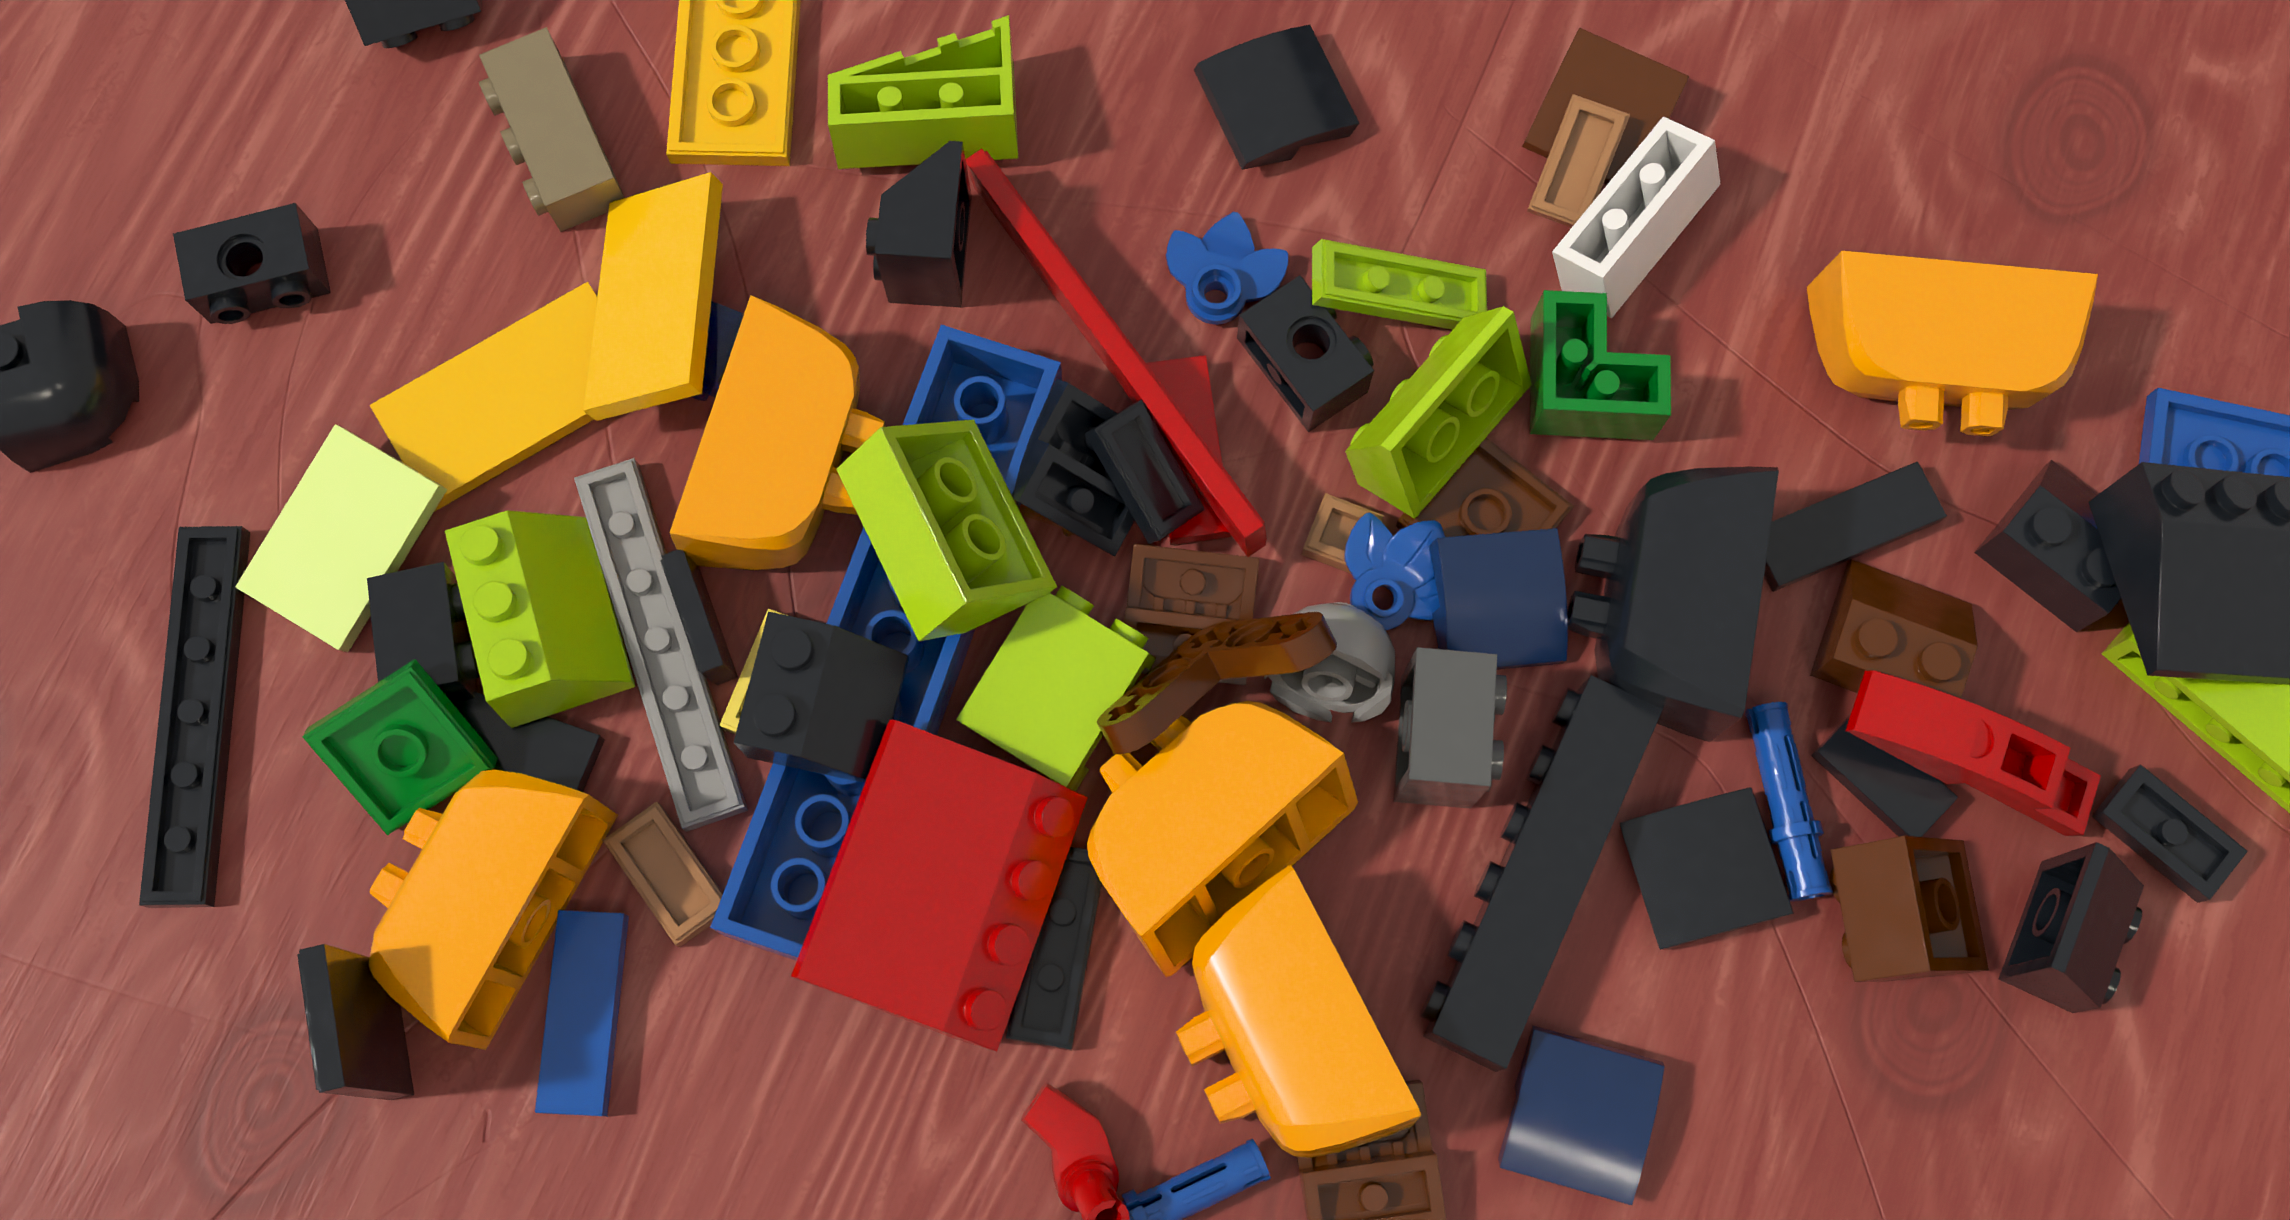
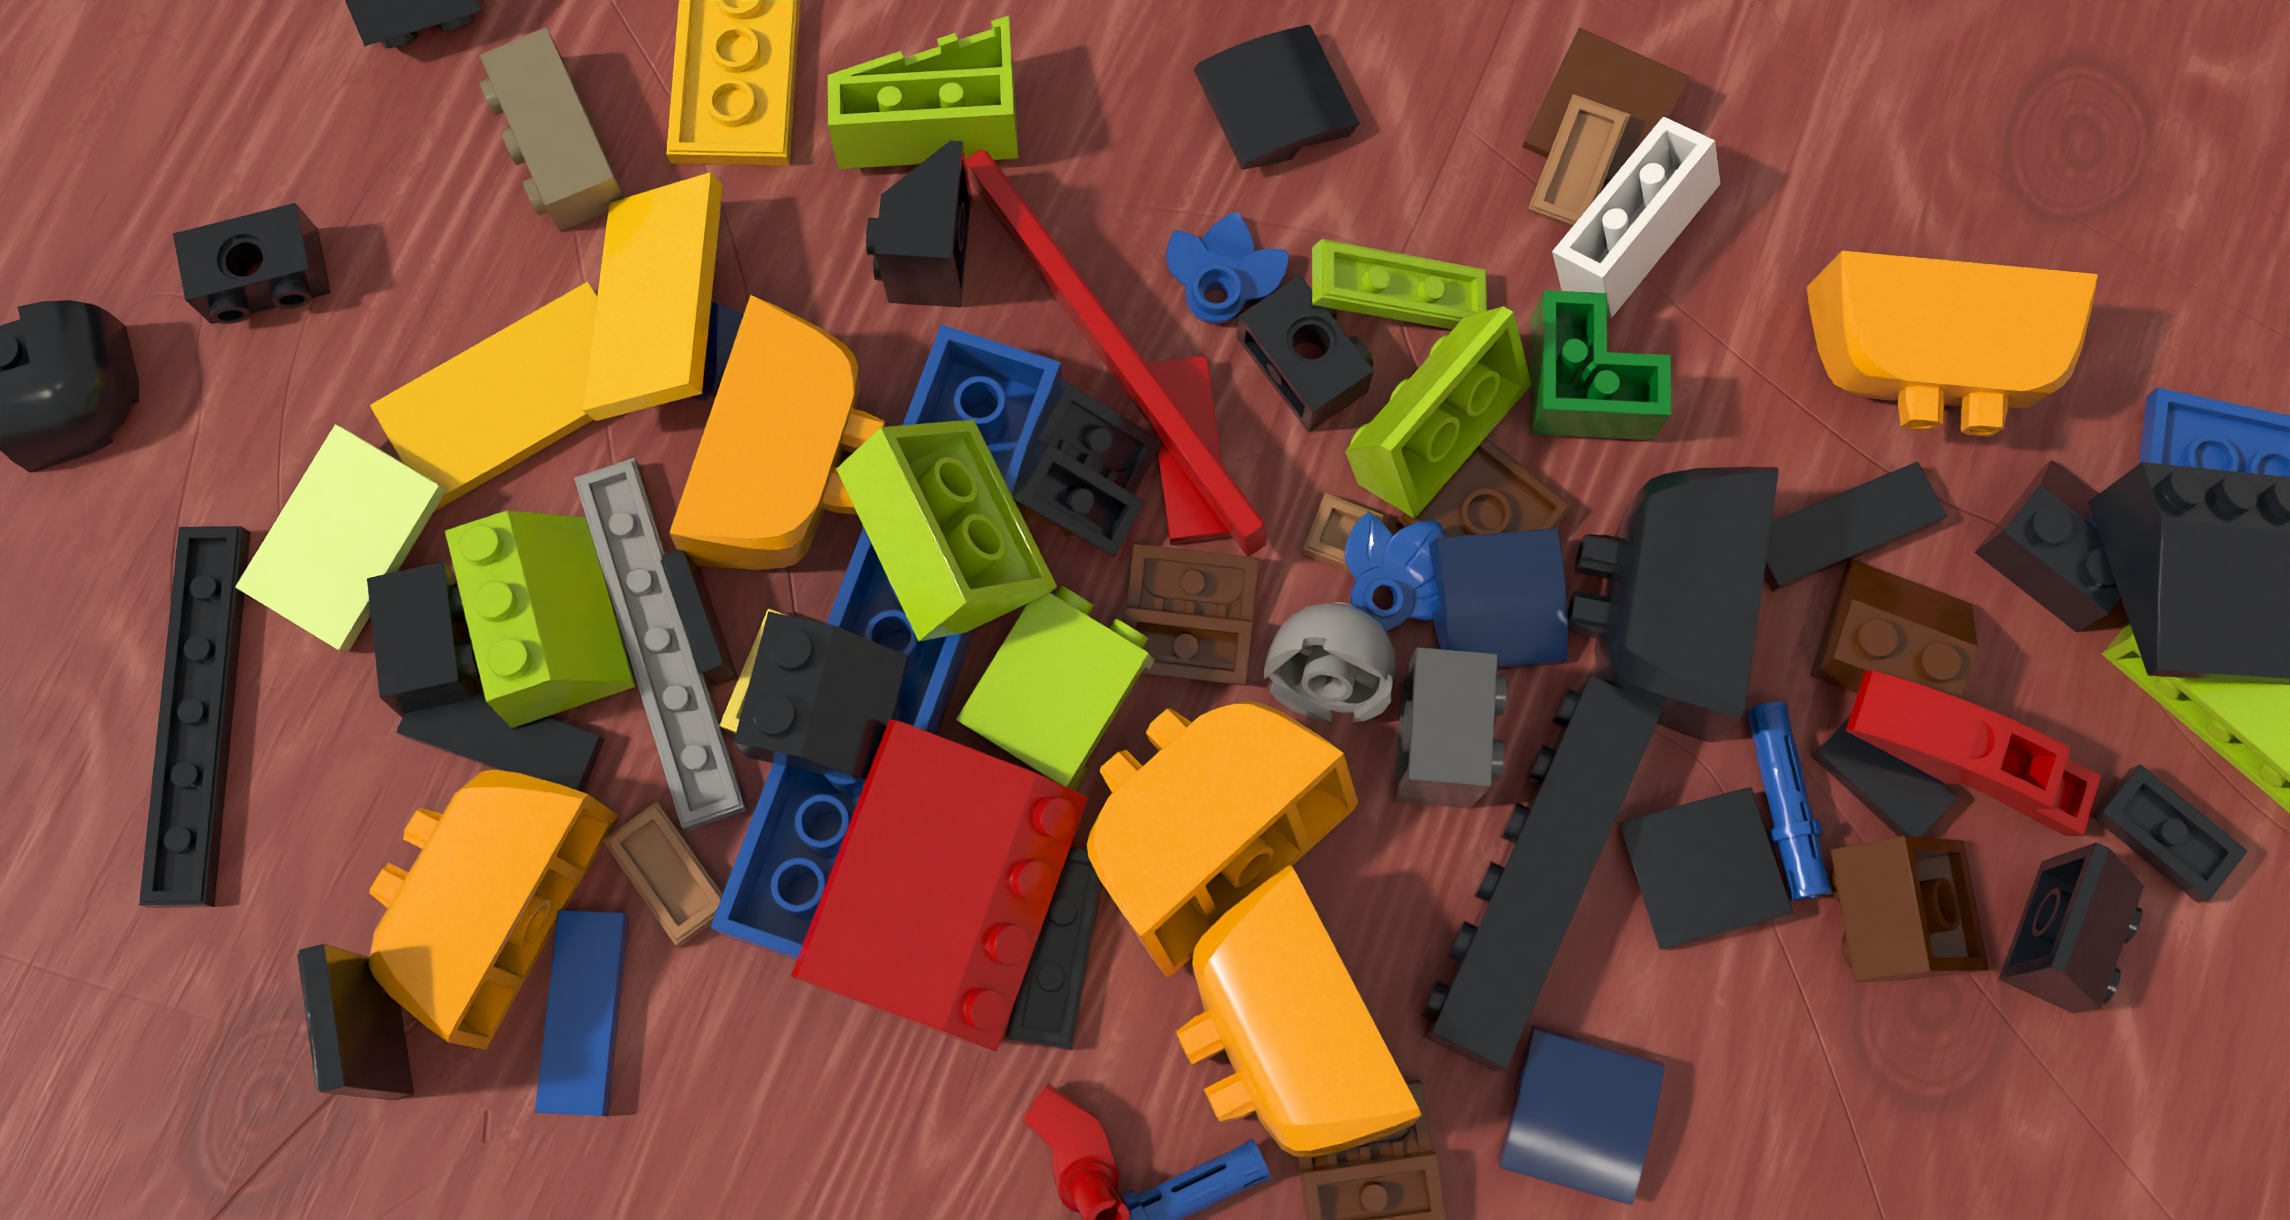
green tile [302,659,498,835] -> none
black tile [1085,400,1205,544] -> none
reddish brown beam [1097,612,1337,755] -> none

